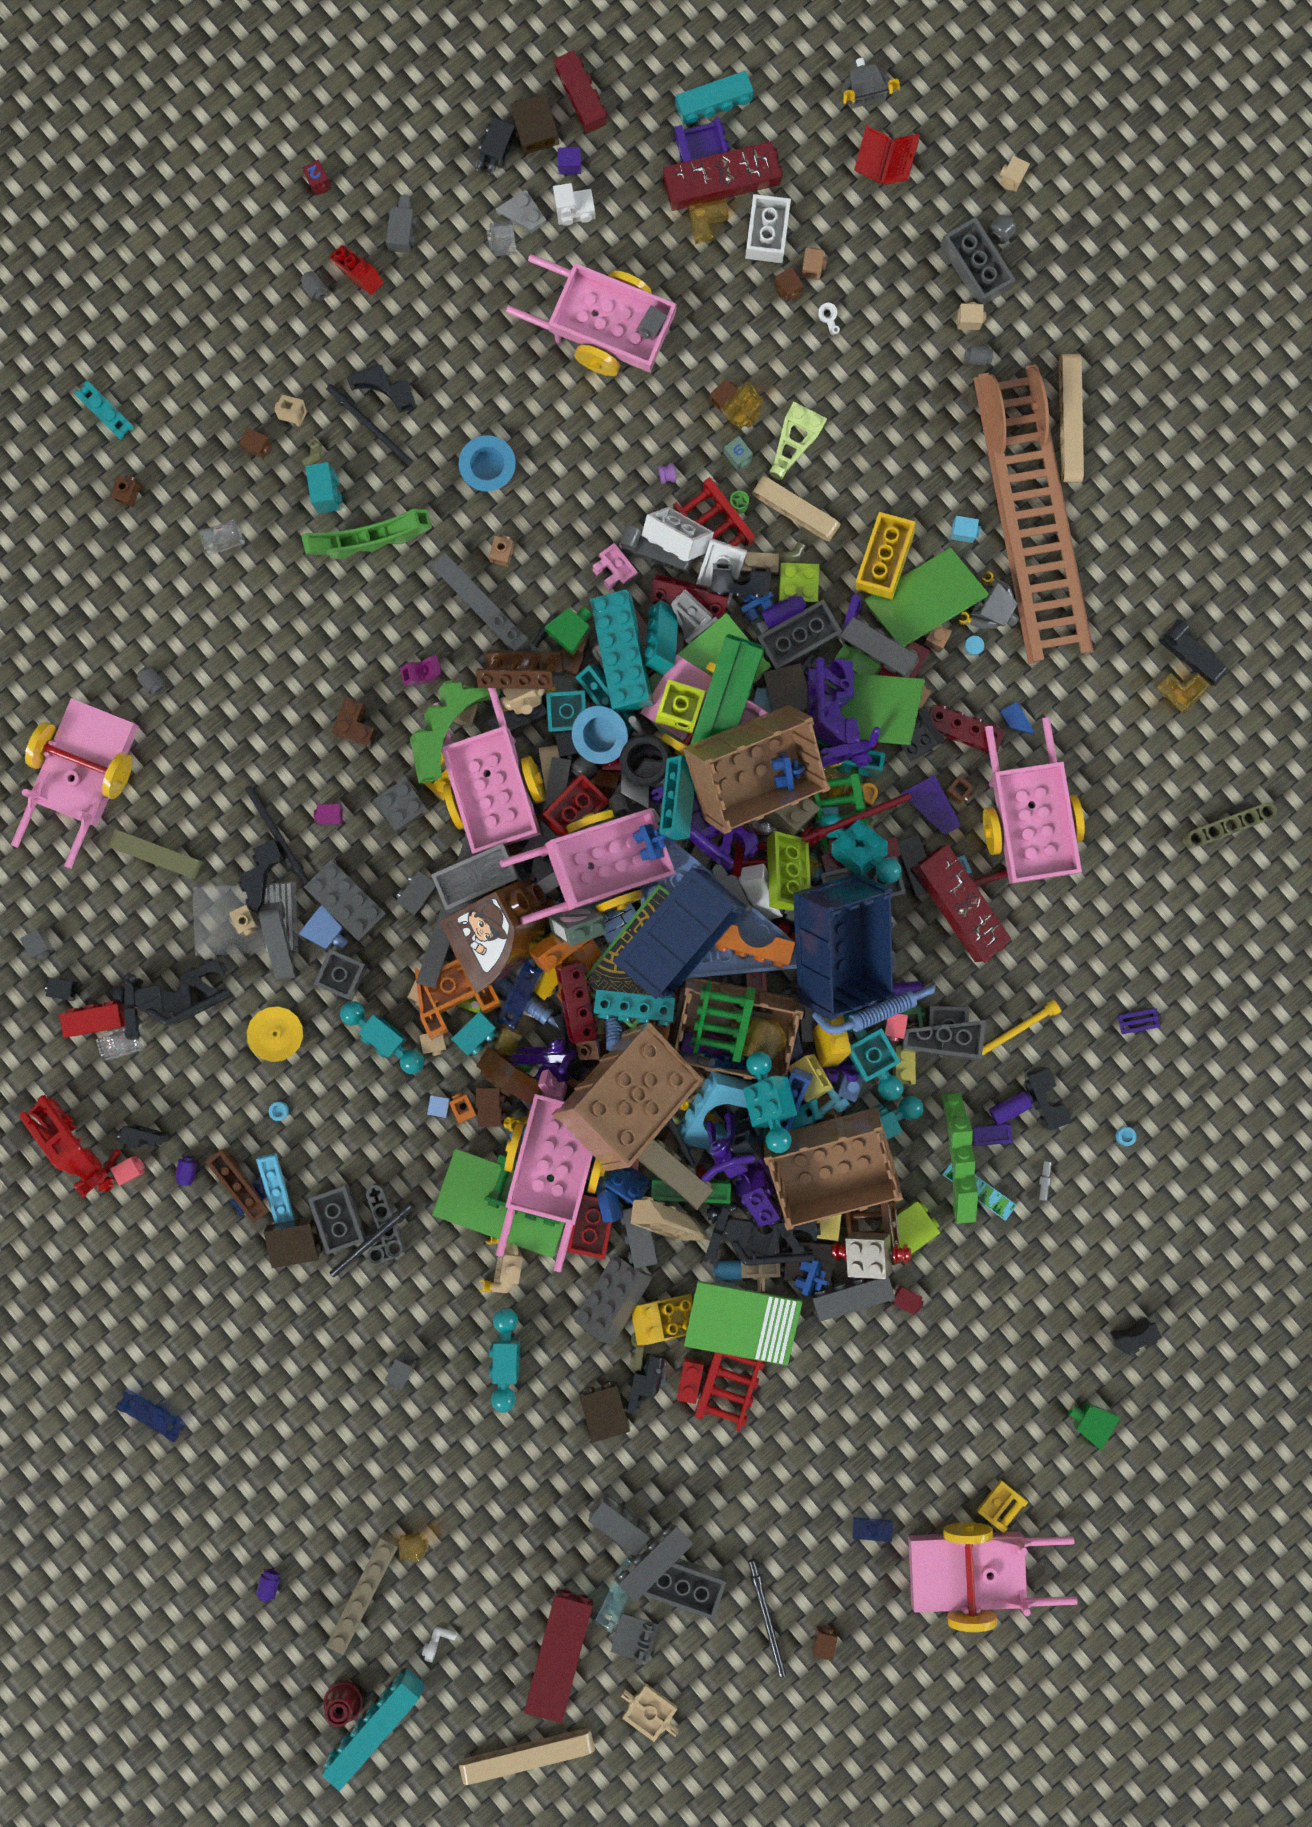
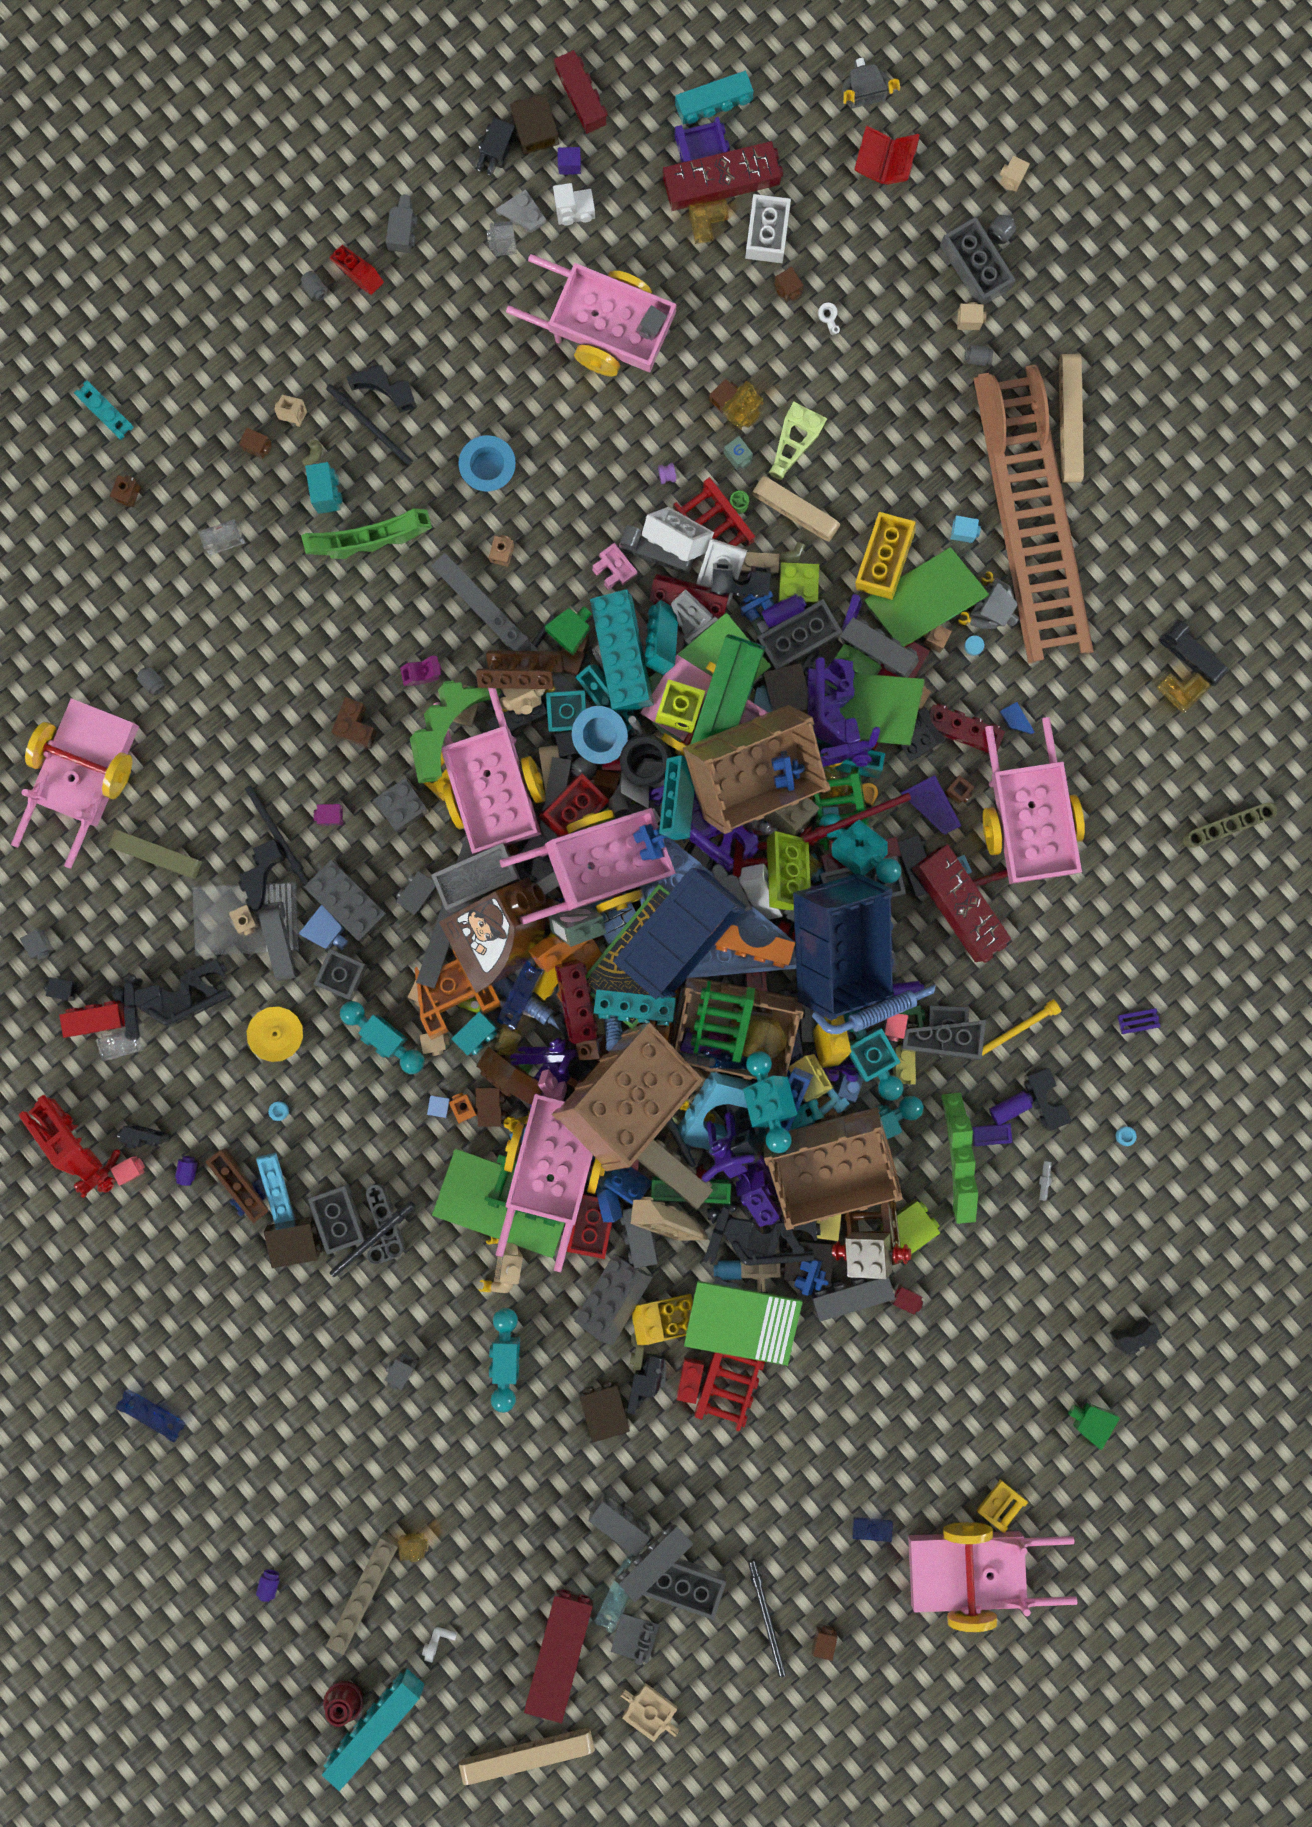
dark red brick [302,159,332,195] -> none
medium nougat brick [801,247,827,280] -> none
tile [942,1162,1017,1221] -> none

